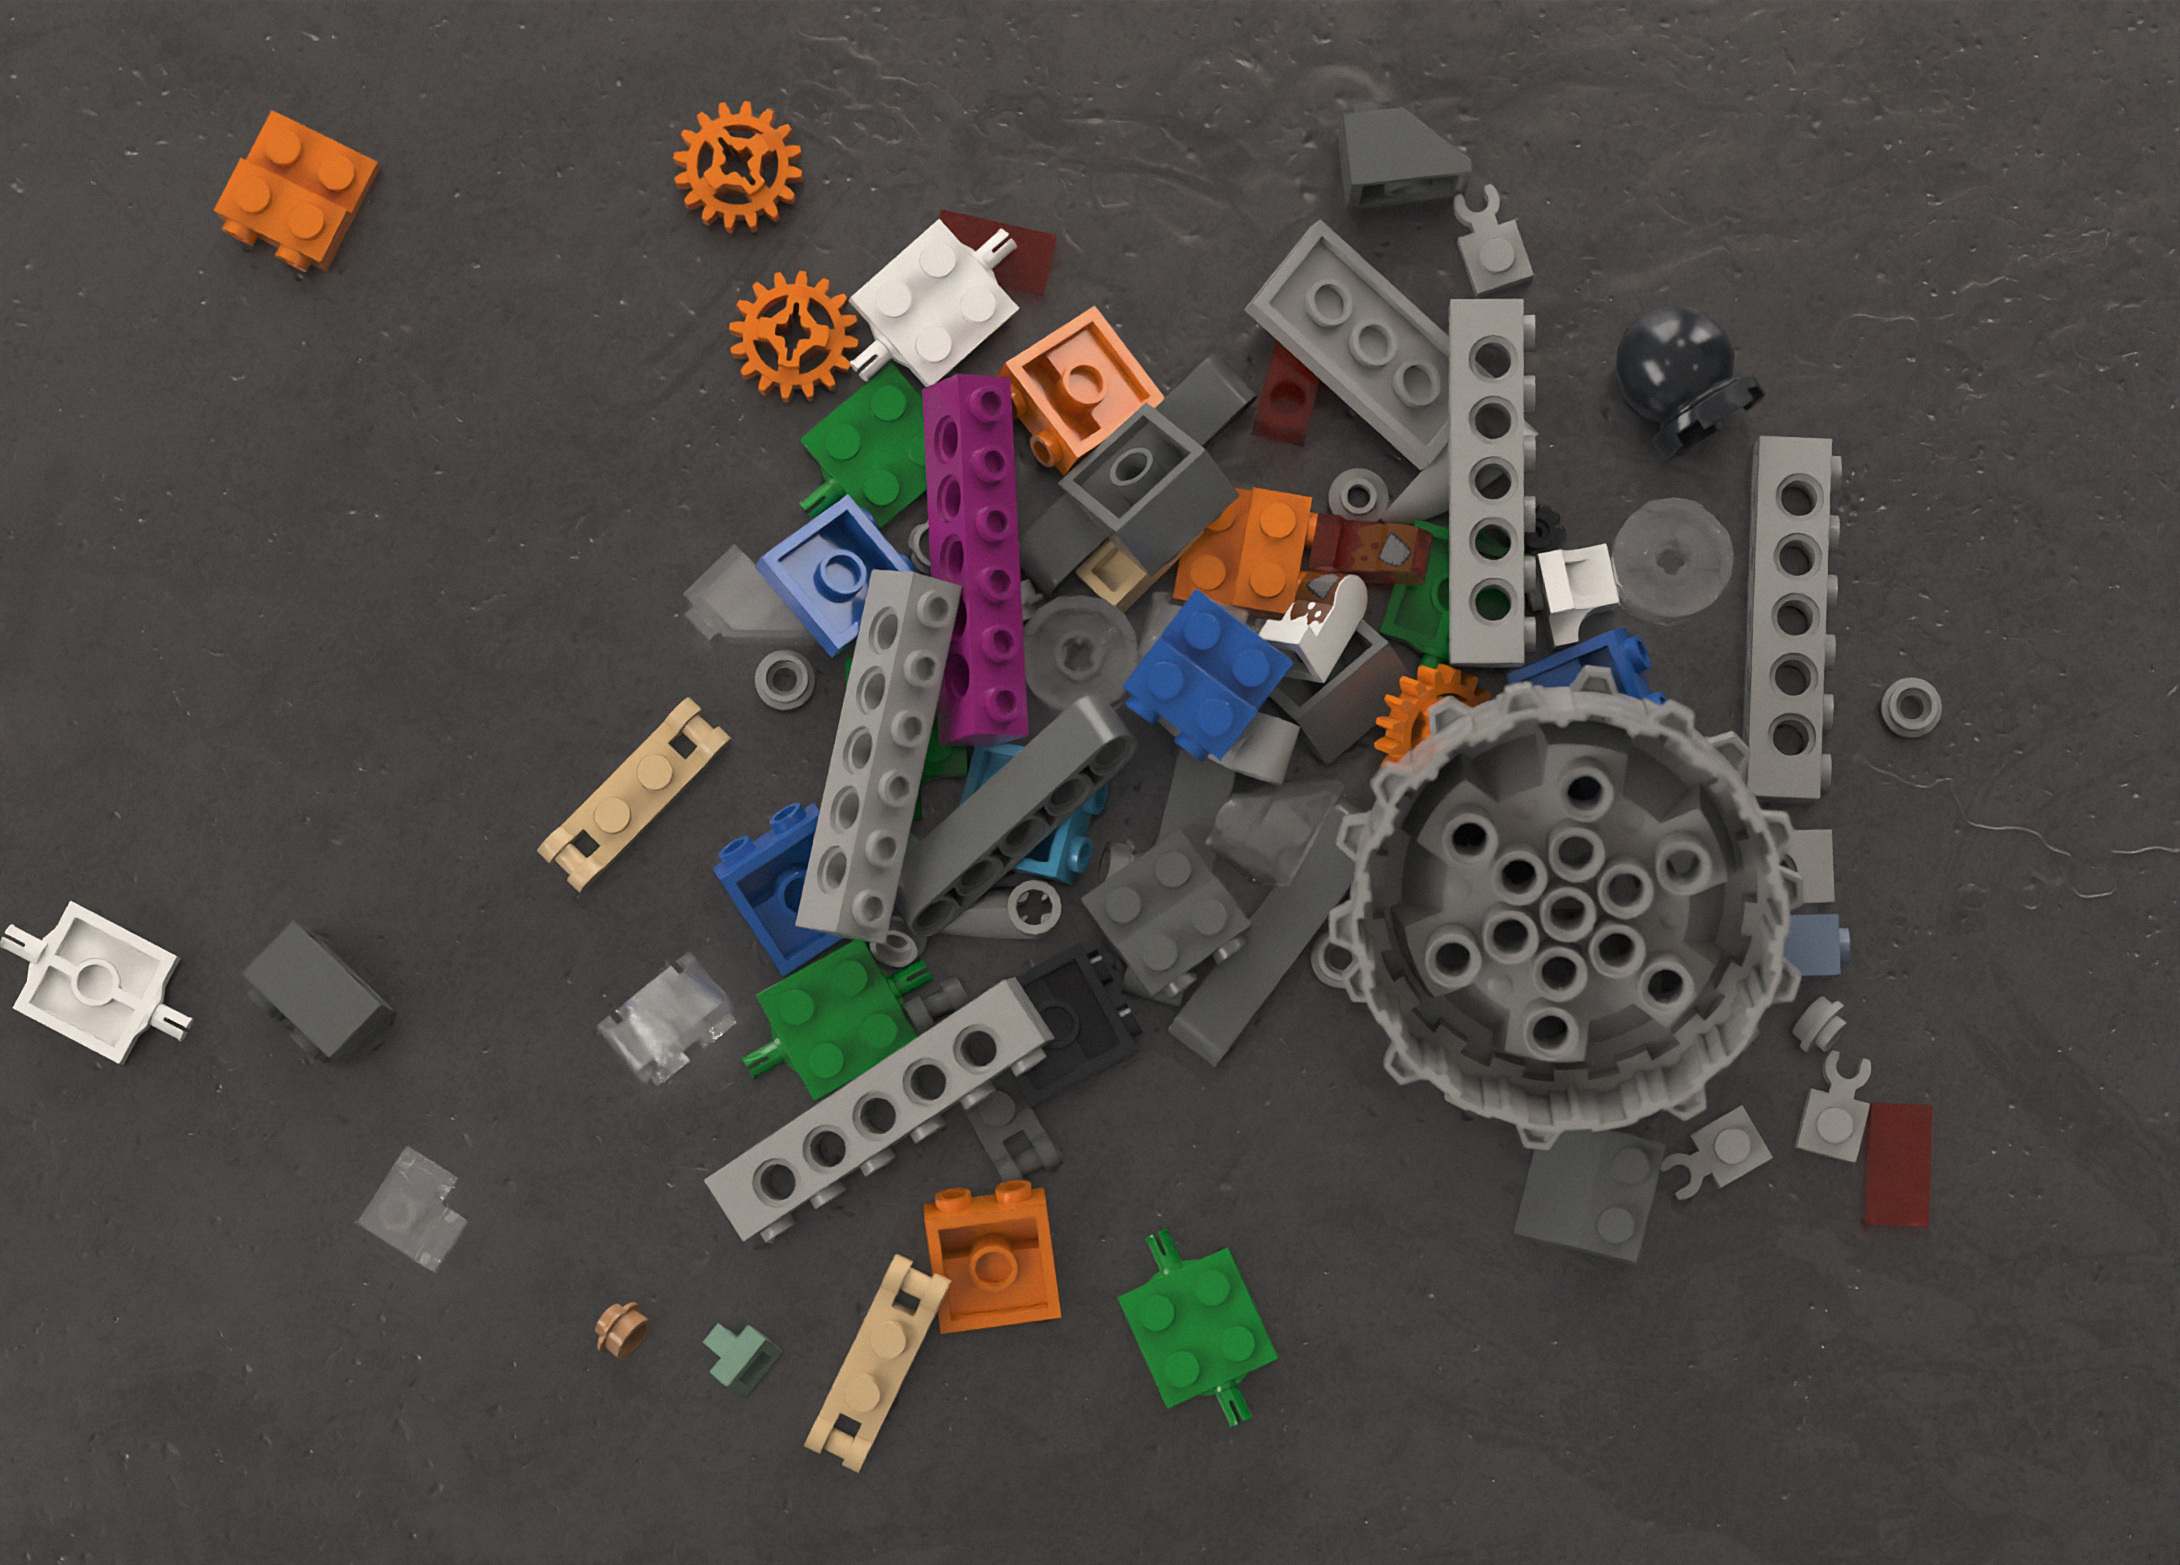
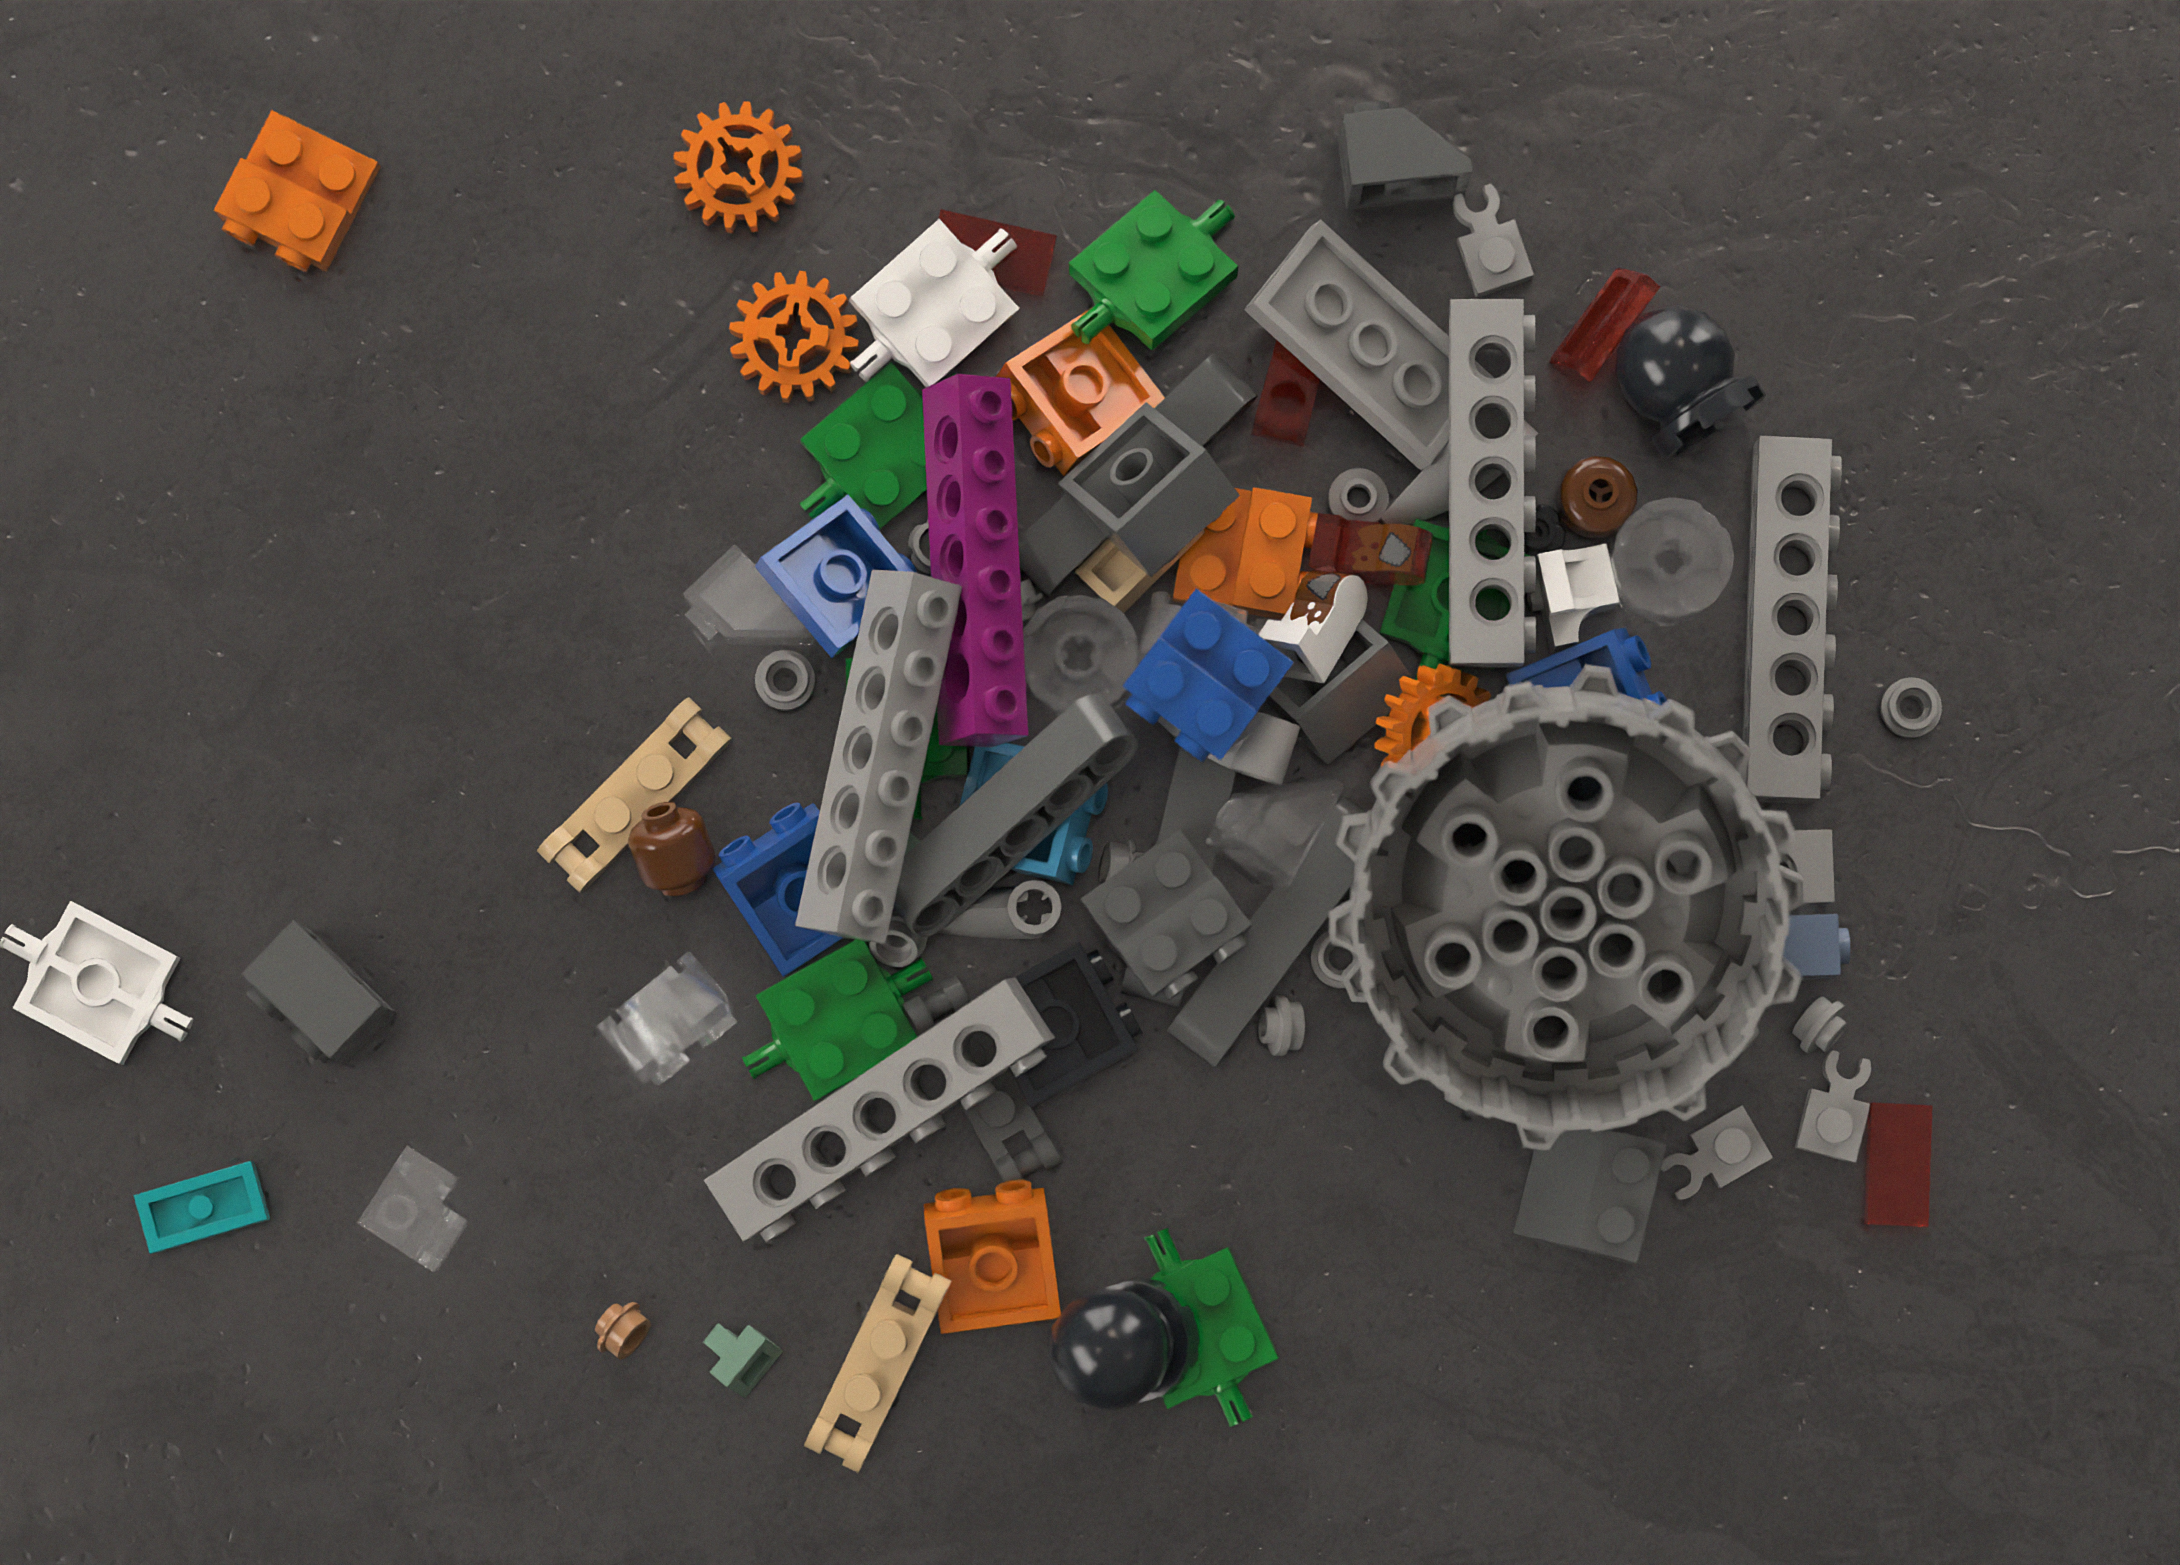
none -> teal plate [134,1161,271,1254]
none -> reddish brown head [628,802,716,896]
none -> black tile [1048,1278,1200,1410]
none -> green plate [1069,190,1238,350]
none -> light grey plate [1258,995,1305,1056]
none -> clear red tile [1549,267,1660,382]
none -> reddish brown head [1557,456,1638,539]

